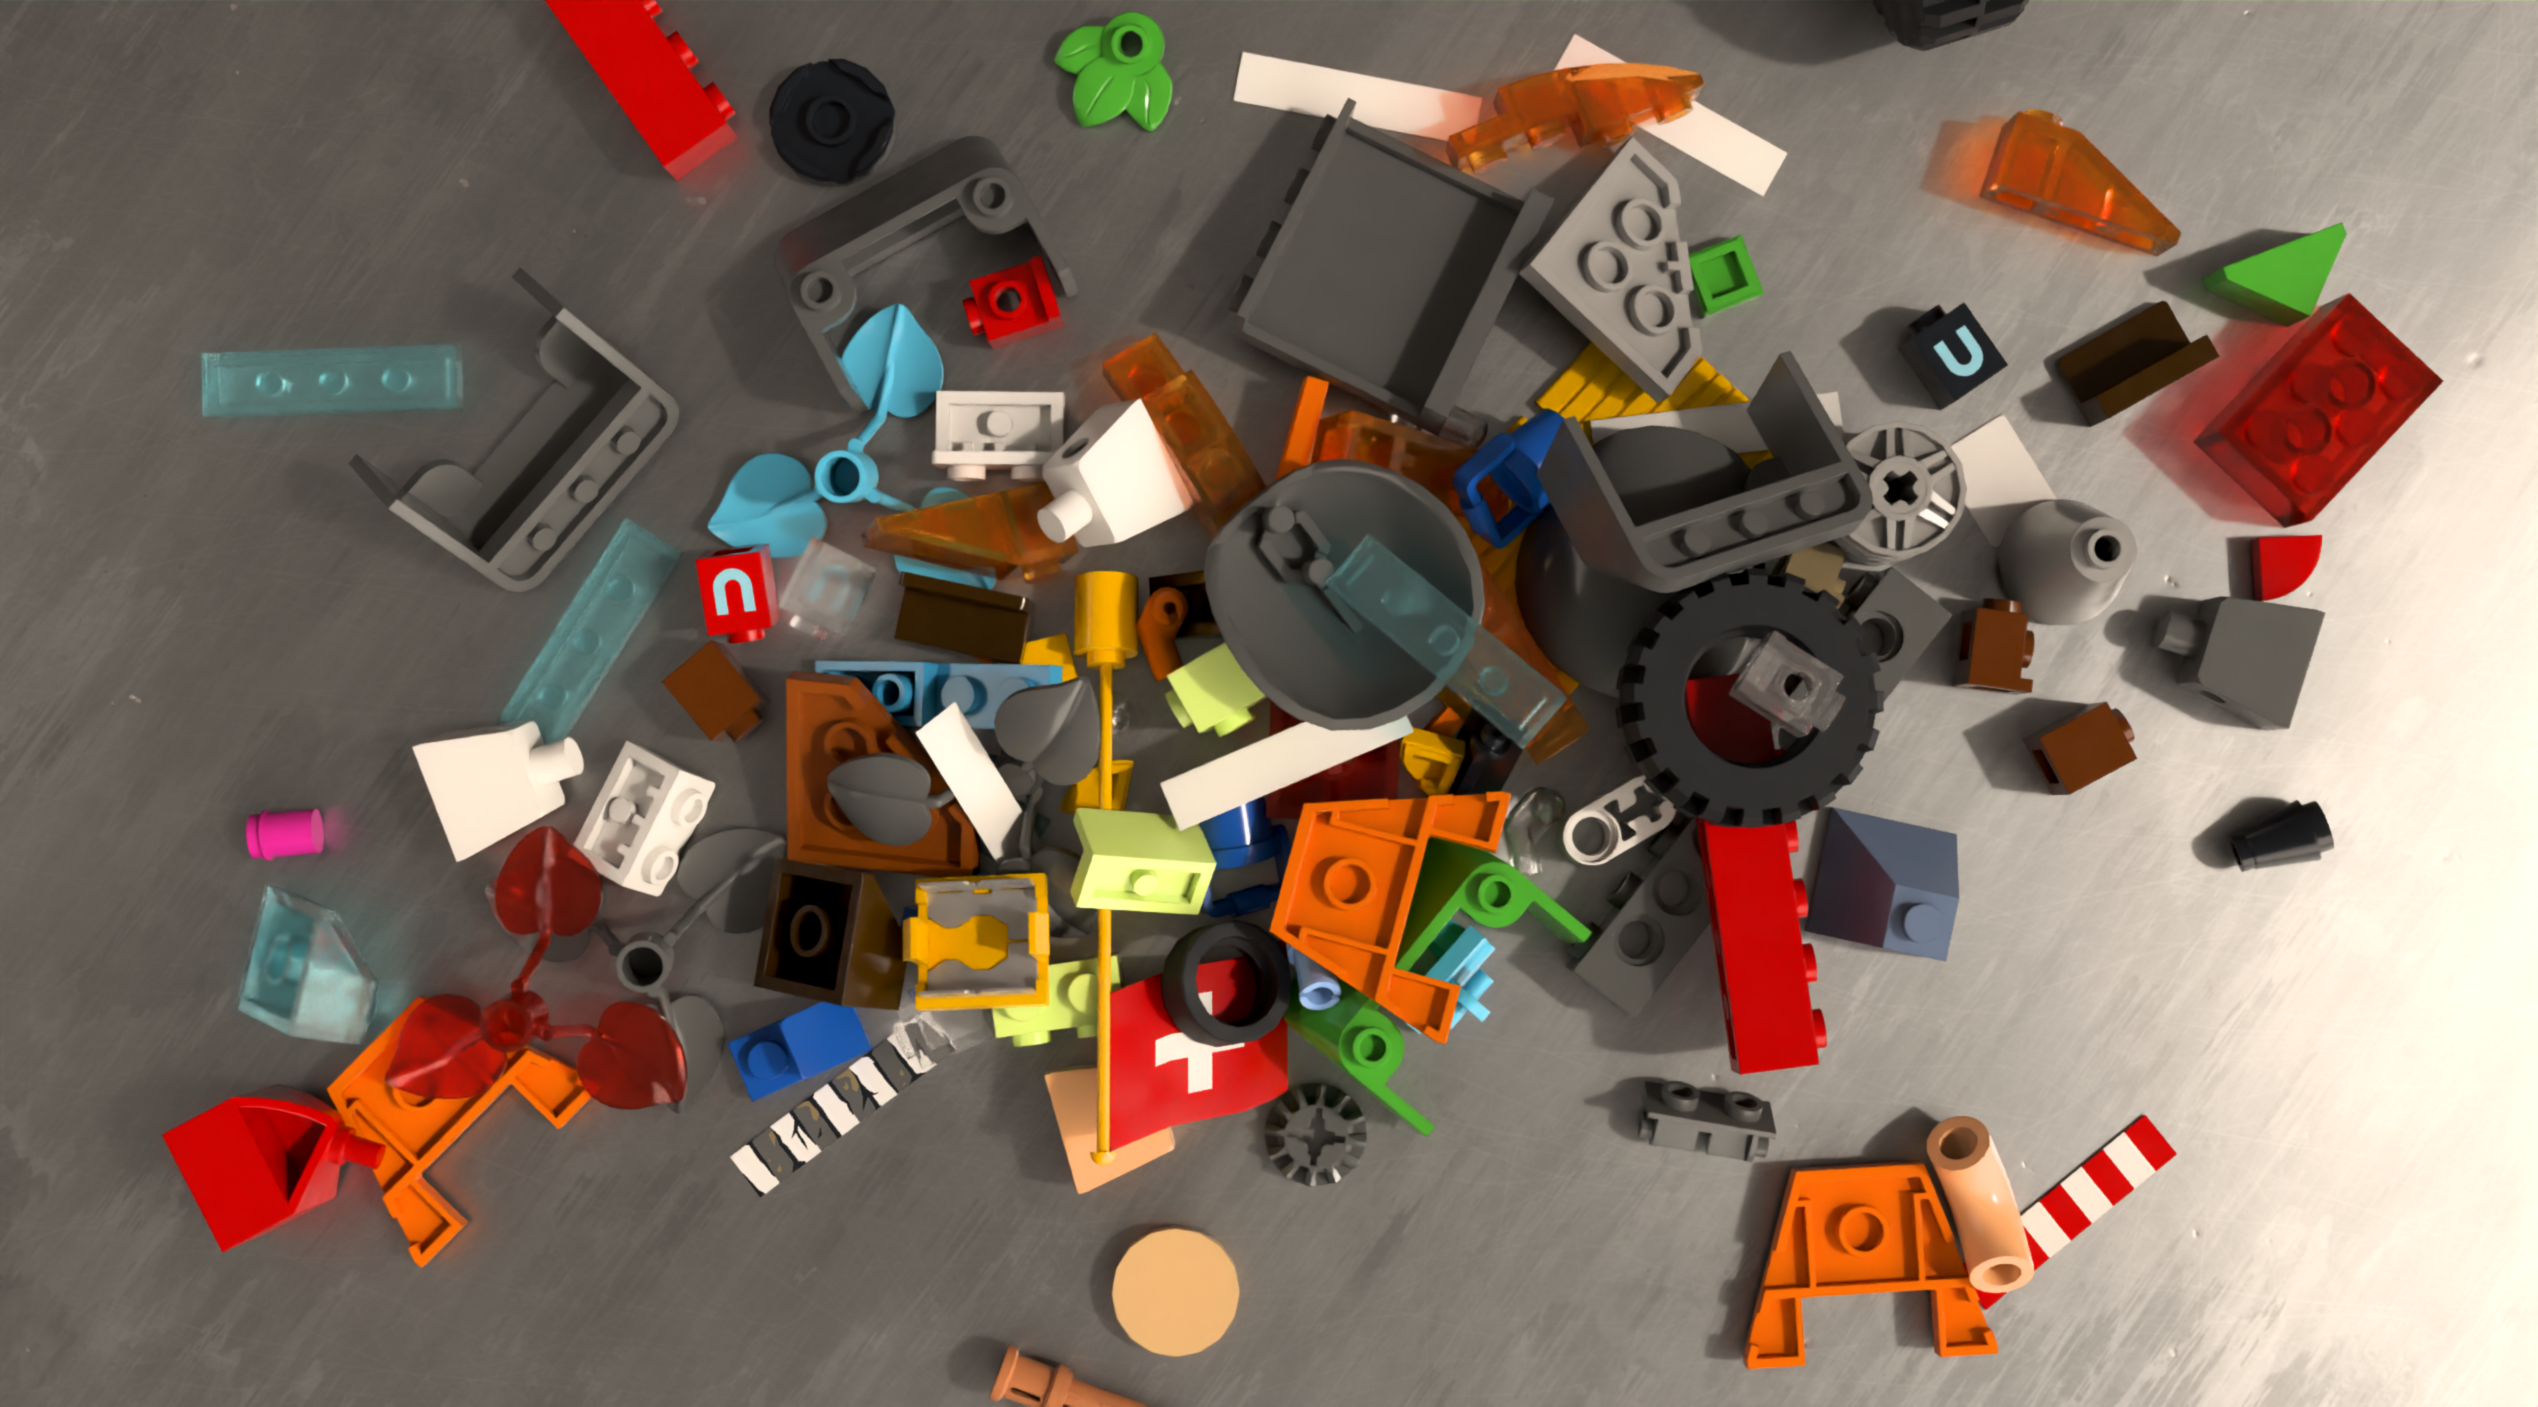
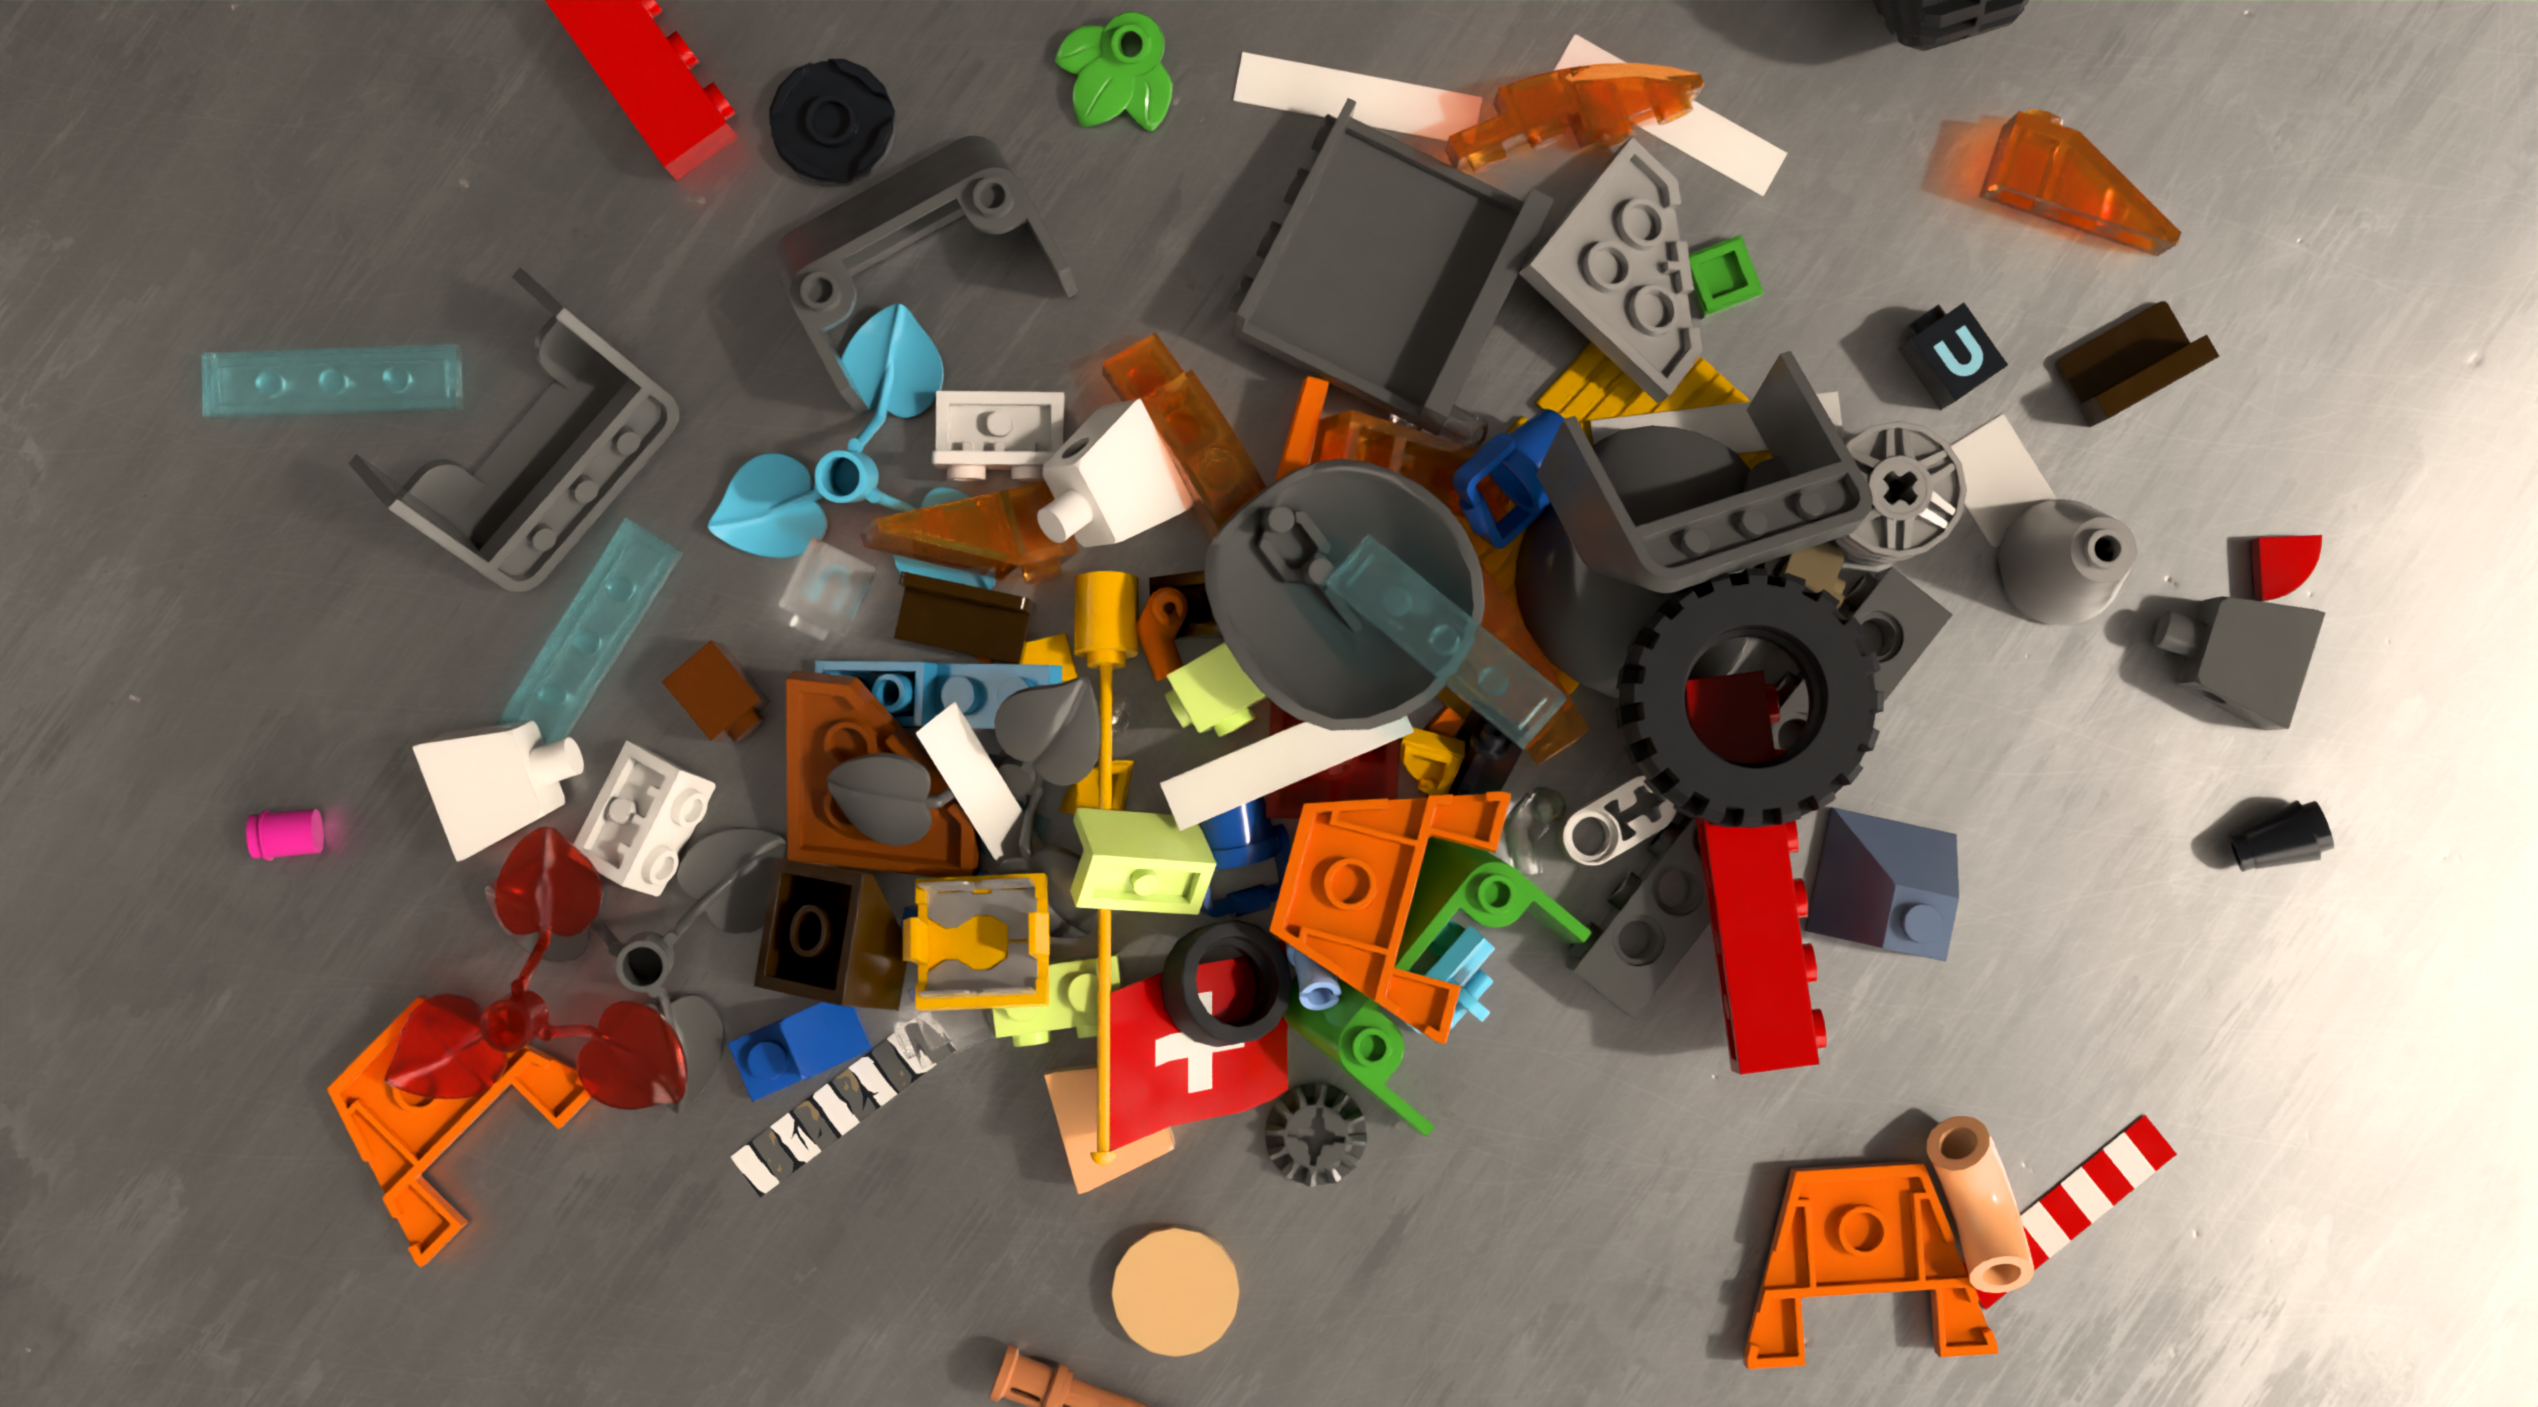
red piece [162,1084,386,1253] -> none
clear light blue slope [235,885,379,1045] -> none
red brick [695,543,781,643] -> none
red brick [962,255,1065,349] -> none
dark grey hinge [1638,1081,1777,1162] -> none
clear brick [1728,630,1846,738] -> none
reddish brown brick [1952,598,2034,695] -> none
reddish brown brick [2022,702,2138,795] -> none
clear red brick [2193,293,2443,528] -> none
bright green slope [2202,222,2347,327] -> none

